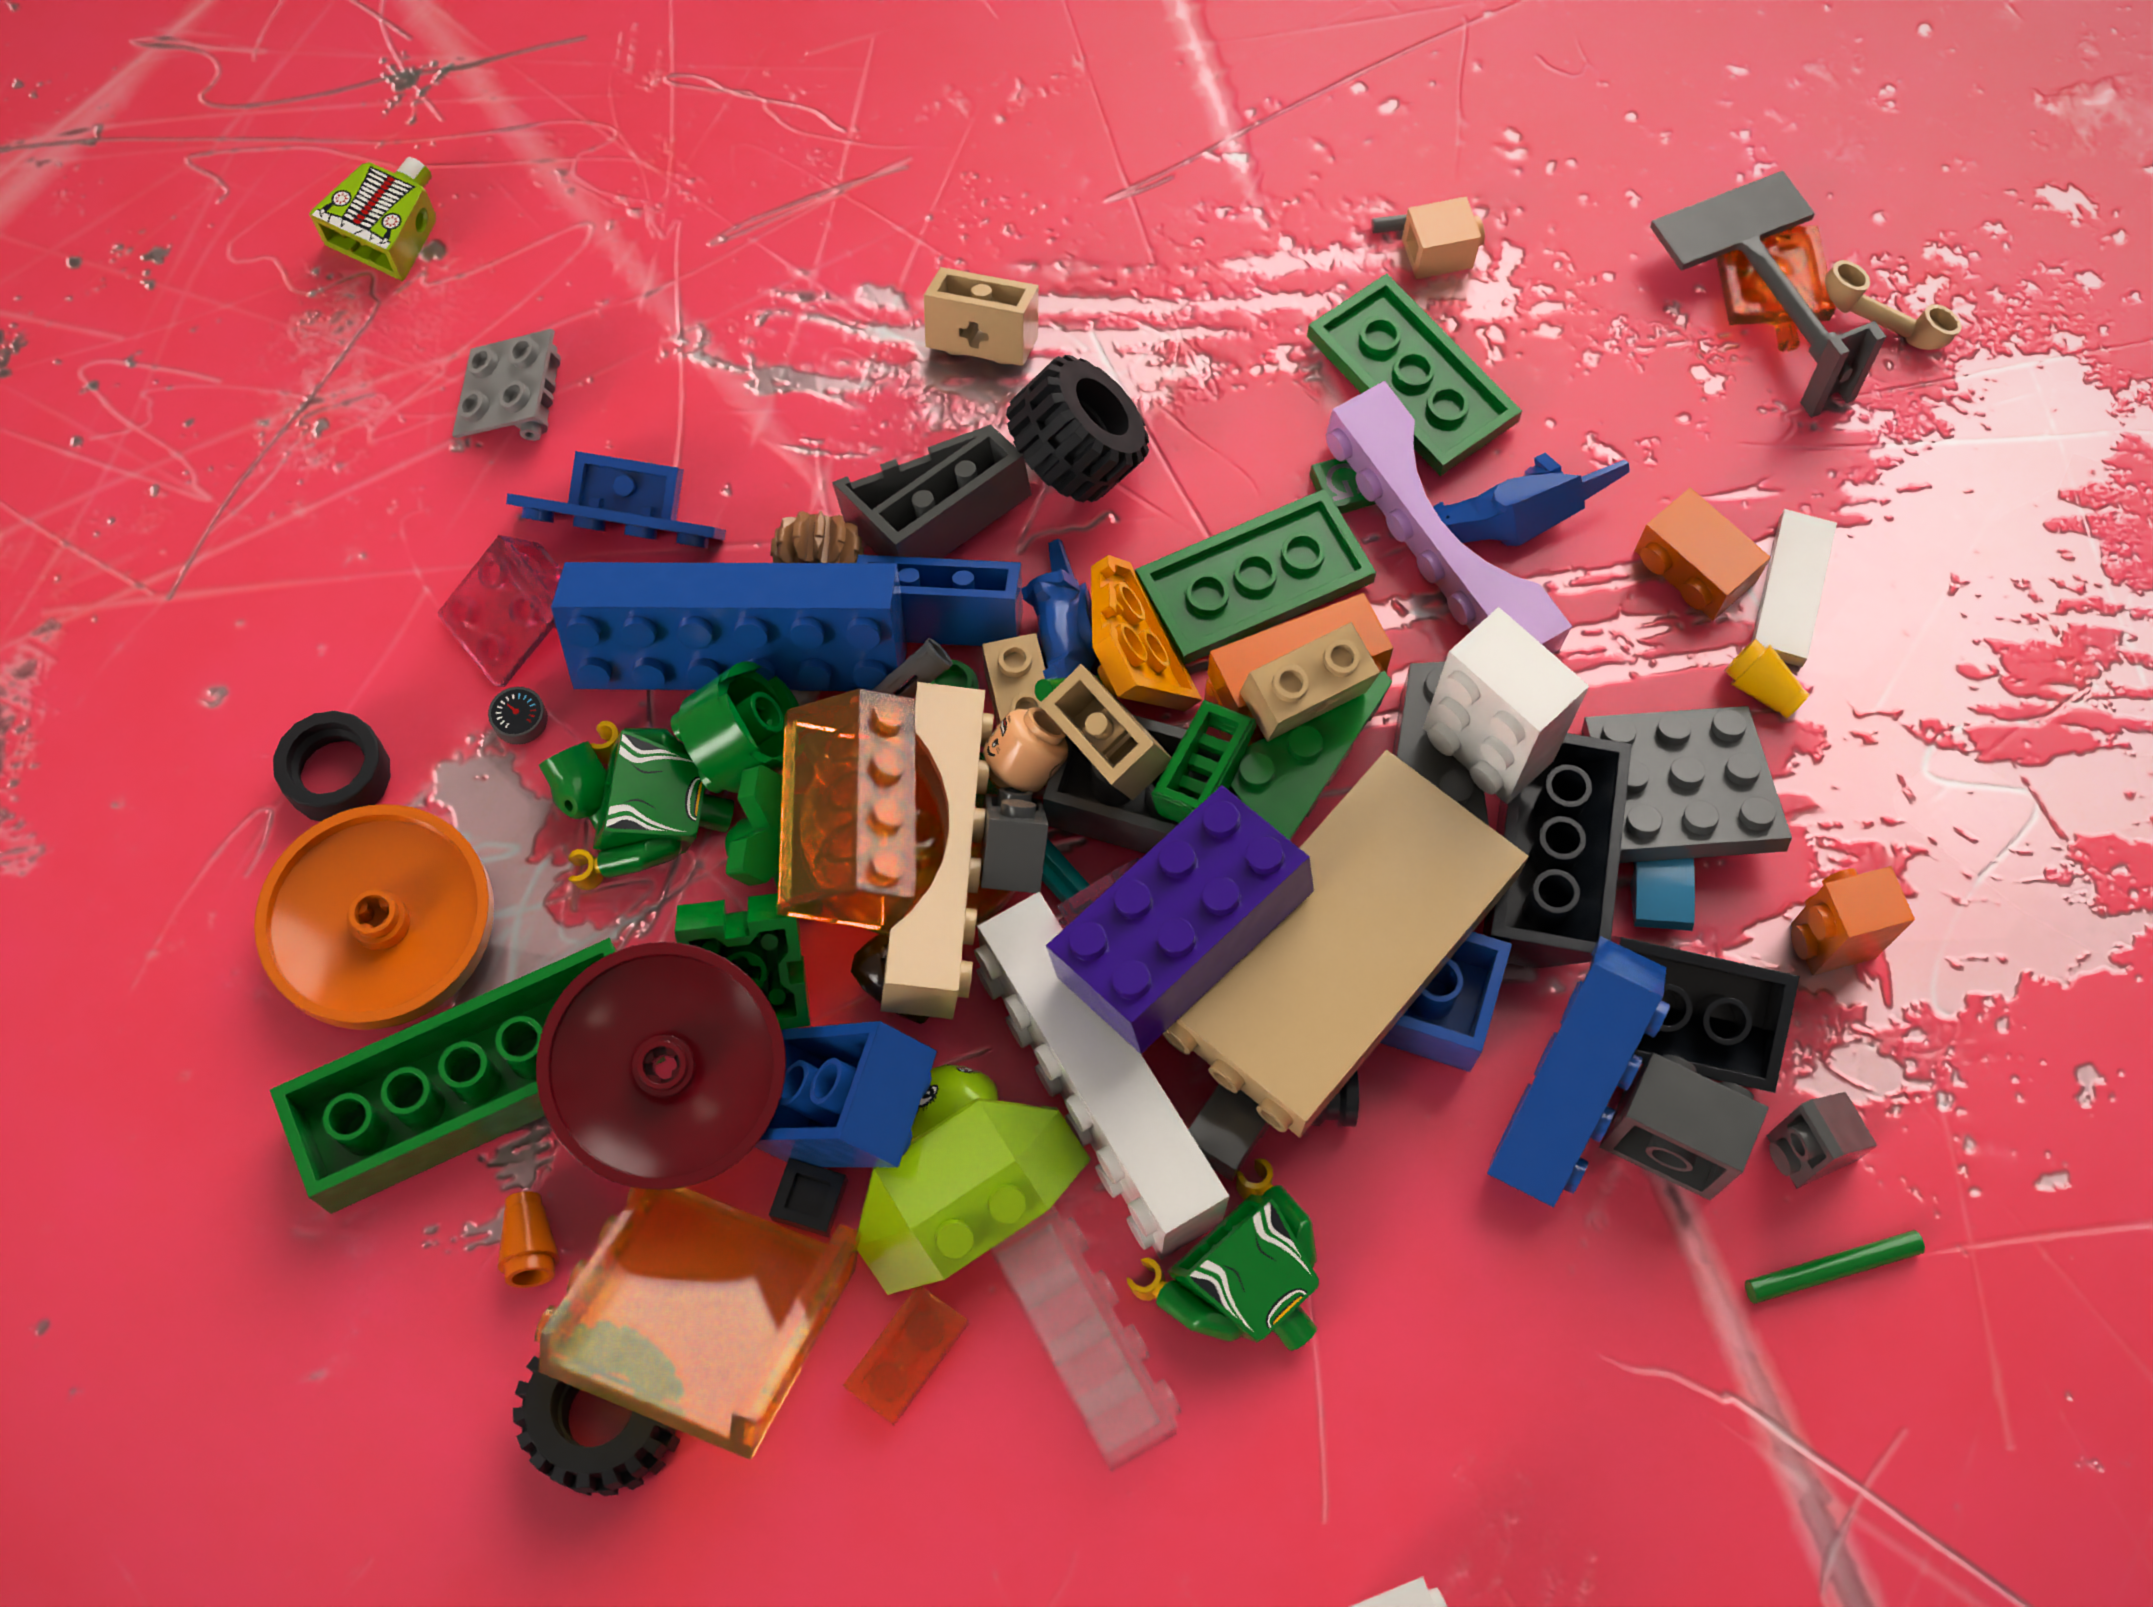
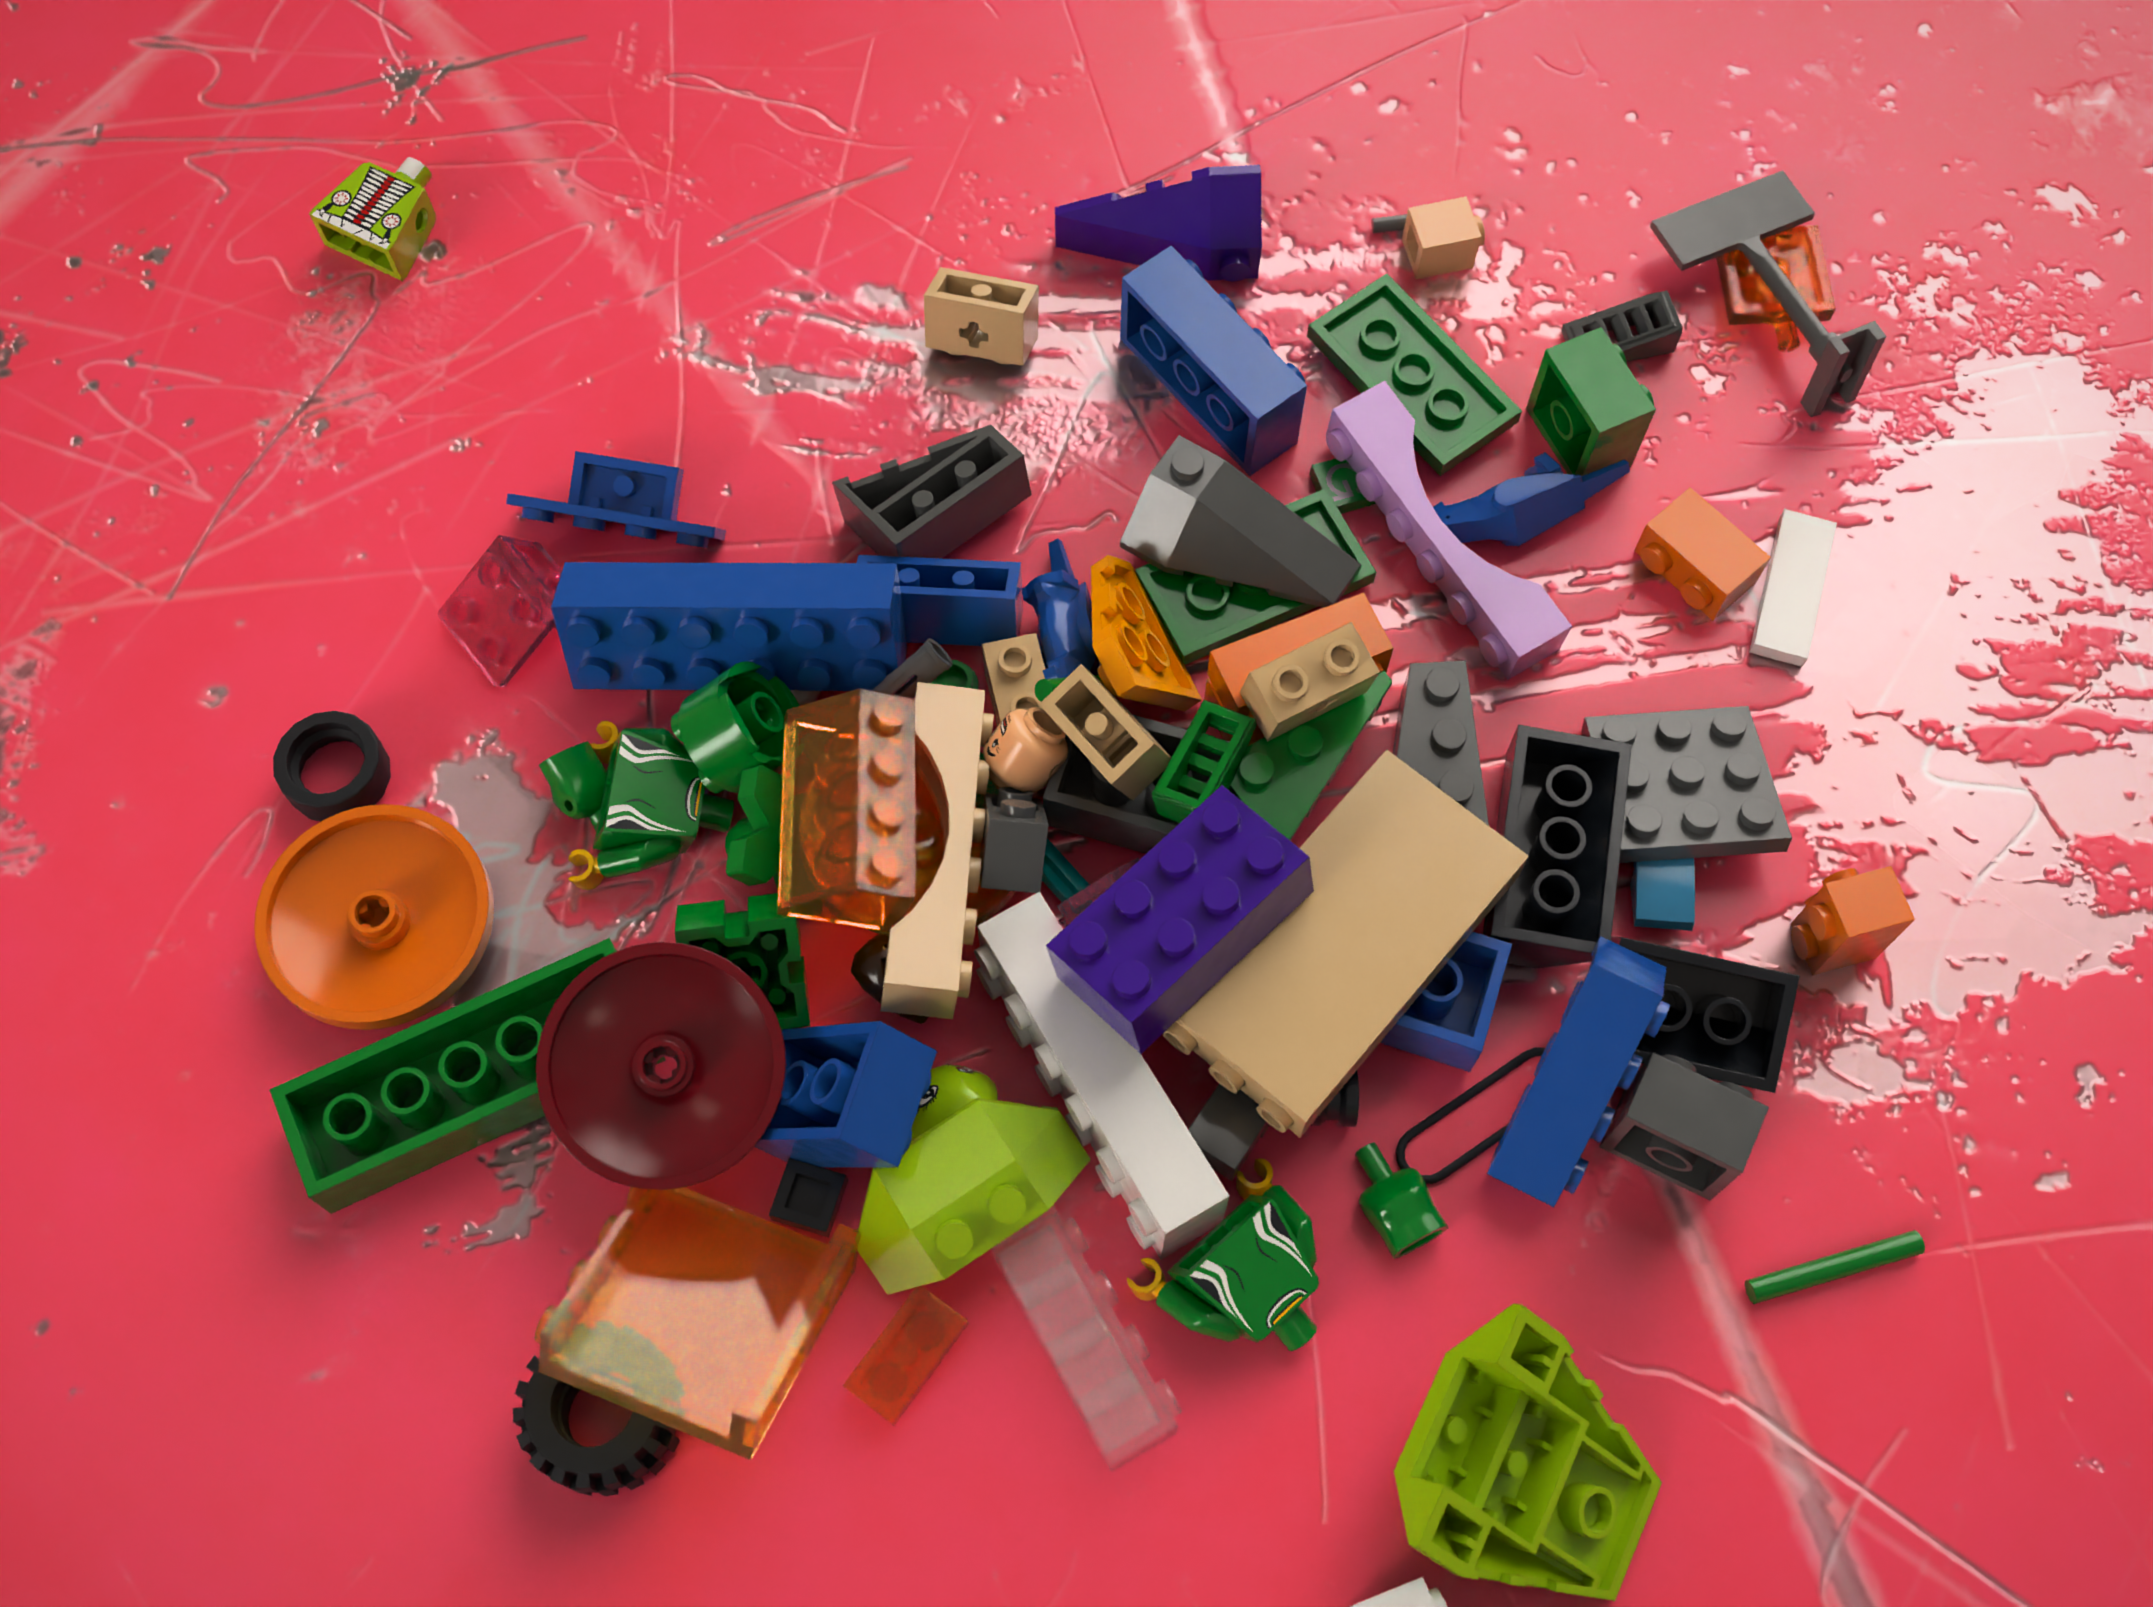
light grey hinge [452,329,561,441] -> none
tile [488,687,548,745] -> none
orange cone [497,1191,560,1288] -> none
medium nougat gear [770,511,864,563] -> none
black tyre [1006,355,1149,502] -> none
white brick [1423,607,1589,804] -> none
yellow cone [1724,639,1810,719] -> none
dark grey slope [1766,1092,1878,1188] -> none
tan bar [1825,260,1962,350] -> none
none -> dark purple wedge [1055,164,1262,282]
none -> blue brick [1120,246,1307,476]
none -> dark grey wedge [1120,435,1361,607]
none -> green piece [1355,1143,1448,1259]
none -> lime wedge [1394,1303,1662,1601]
none -> black piece [1396,1048,1545,1184]
none -> green brick [1526,327,1656,477]
none -> dark grey slope [1561,291,1682,362]

